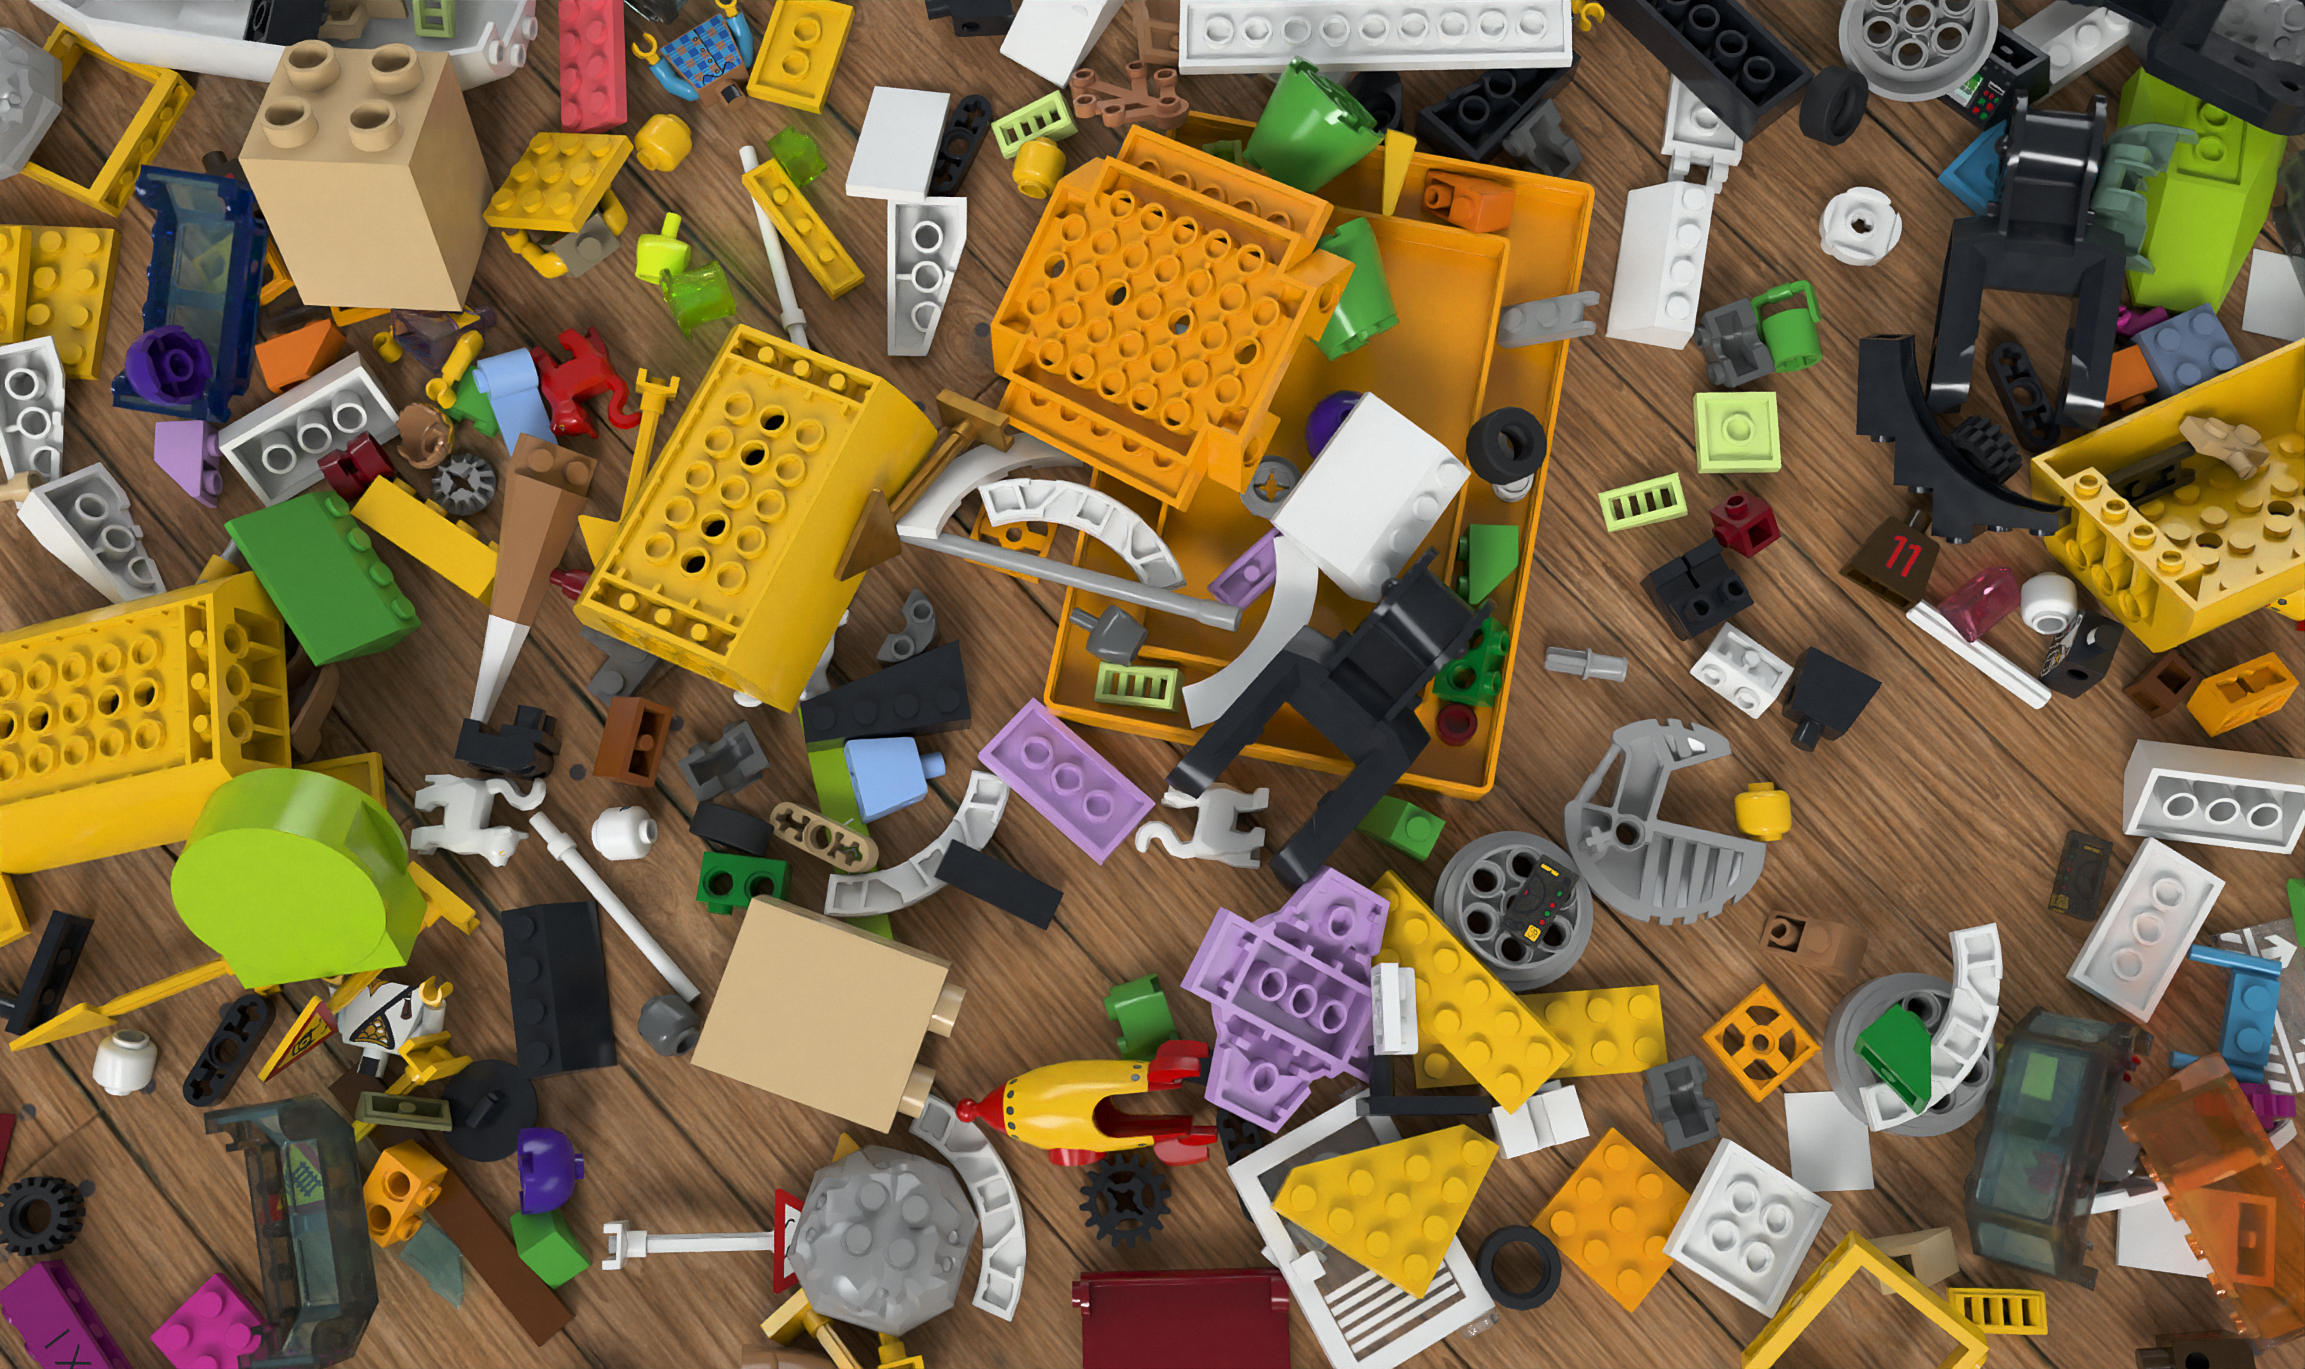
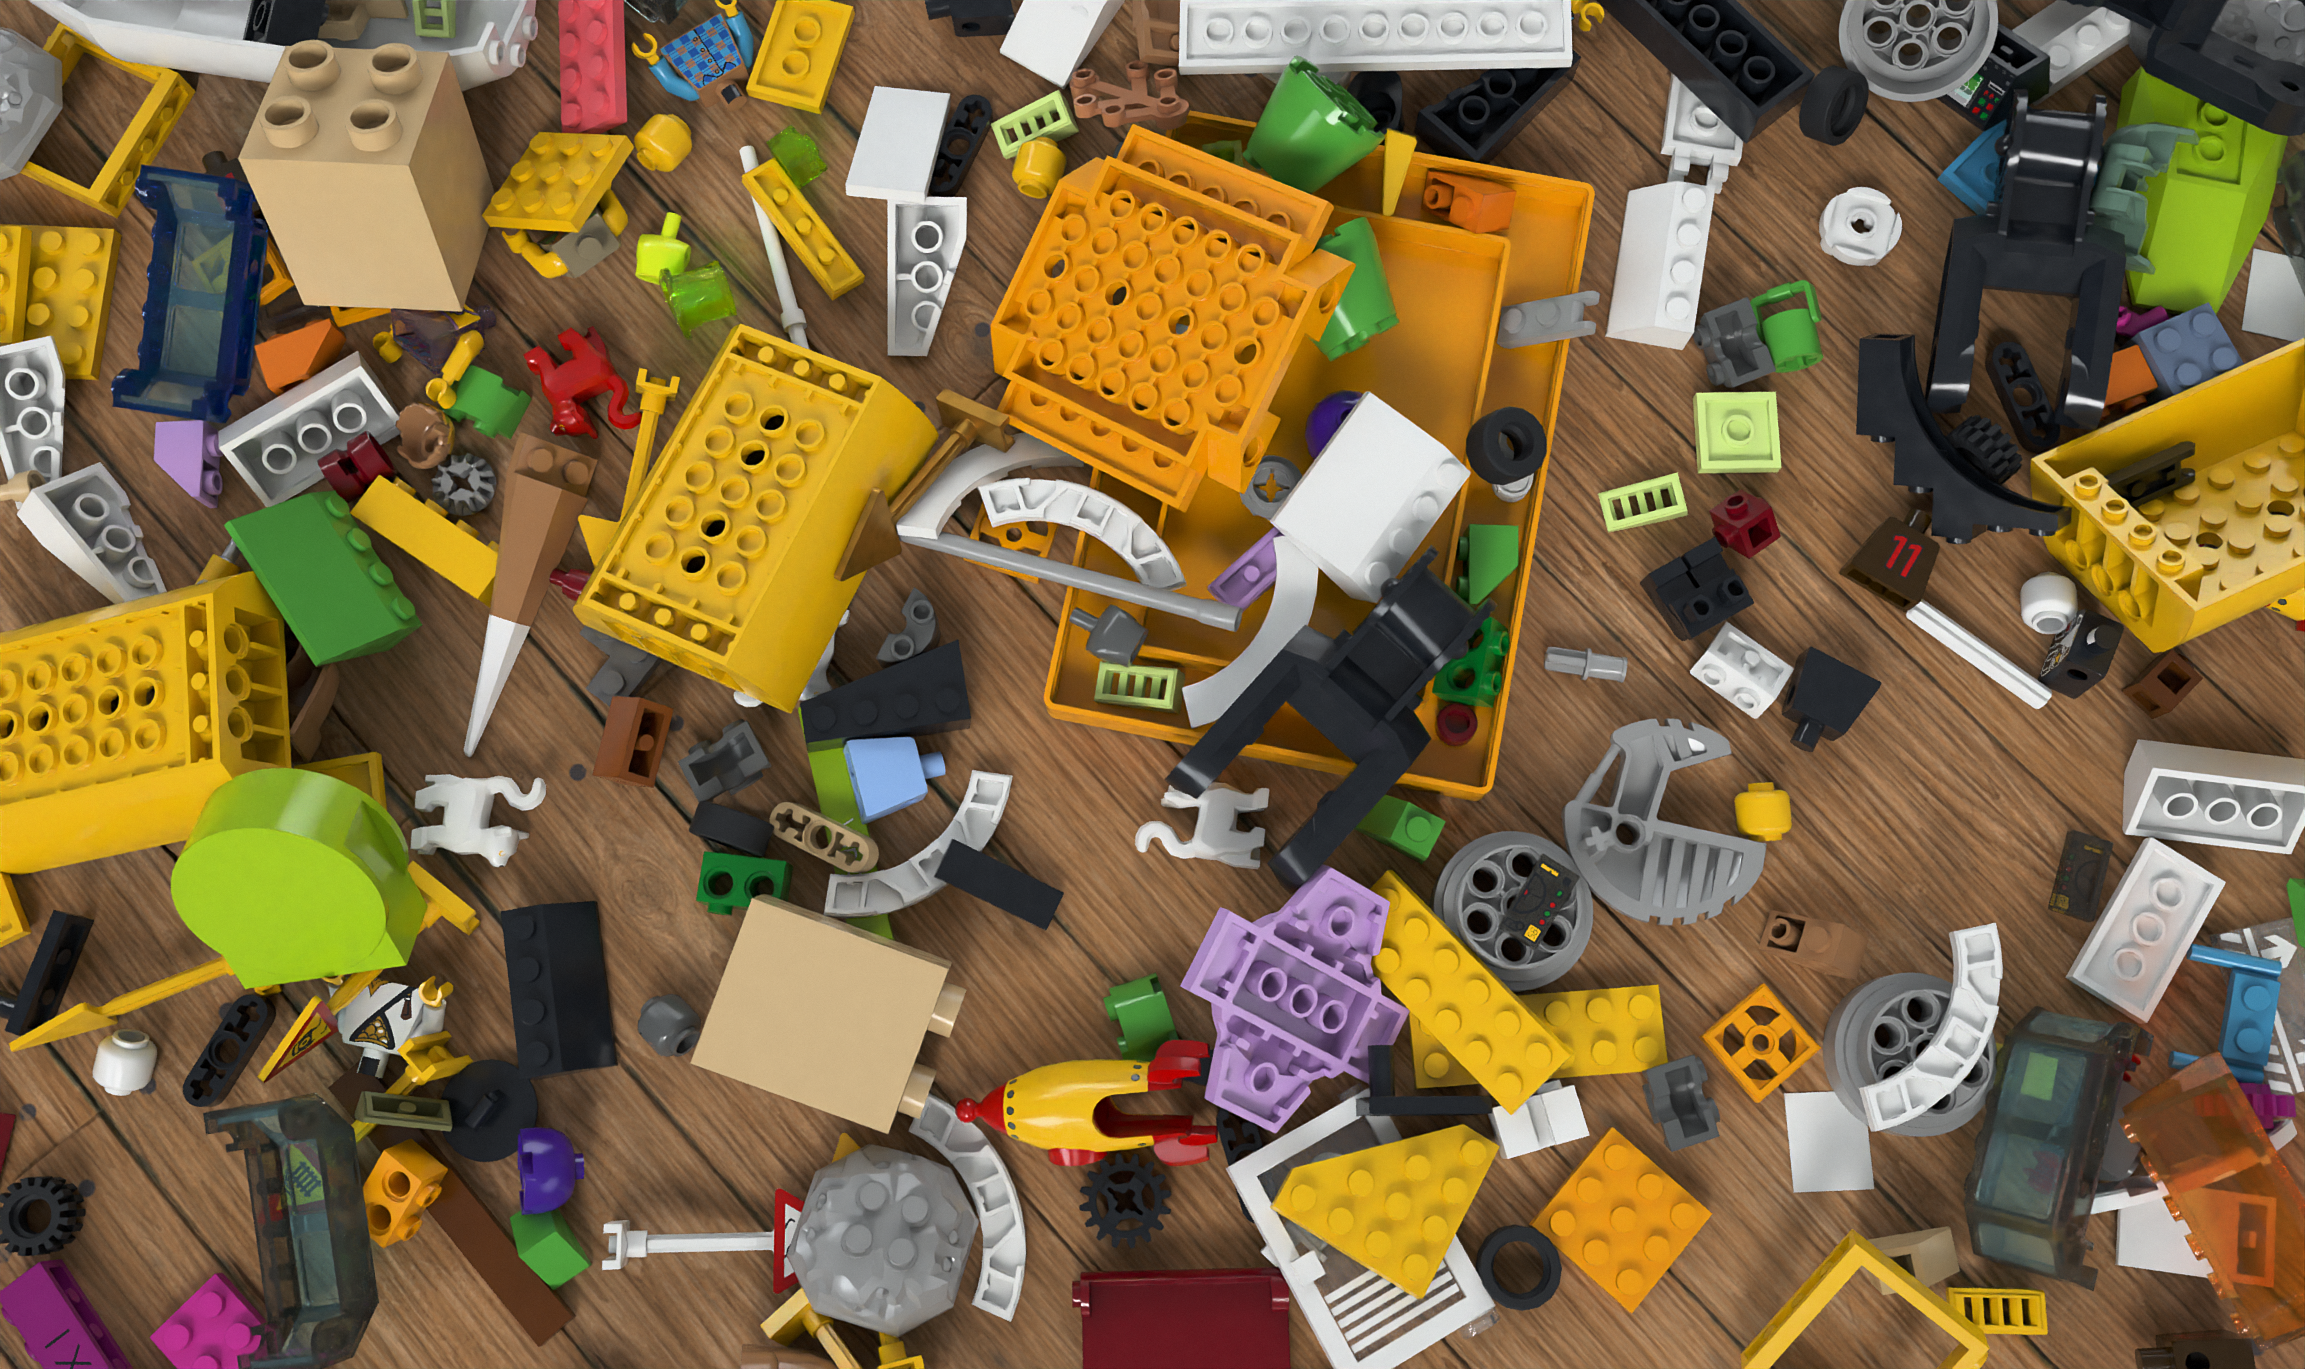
dark purple cylinder [124,325,213,407] -> none
clear light blue slope [397,1219,464,1309] -> none
black hips [454,705,562,781] -> none
light blue door [472,347,559,458] -> none
white bar [529,811,701,1005] -> none
white head [592,806,658,861] -> none
lavender plate [978,697,1156,866] -> none
white bracket [1371,963,1418,1055] -> none
dark grey cylinder [1502,98,1584,179] -> none
white plate [1662,1138,1832,1319] -> none
green slope [1853,1003,1931,1115] -> none
clear pink slope [1937,567,2021,643] -> none
tan plate [2178,416,2270,480] -> none
light orange brick [2186,652,2300,738] -> none

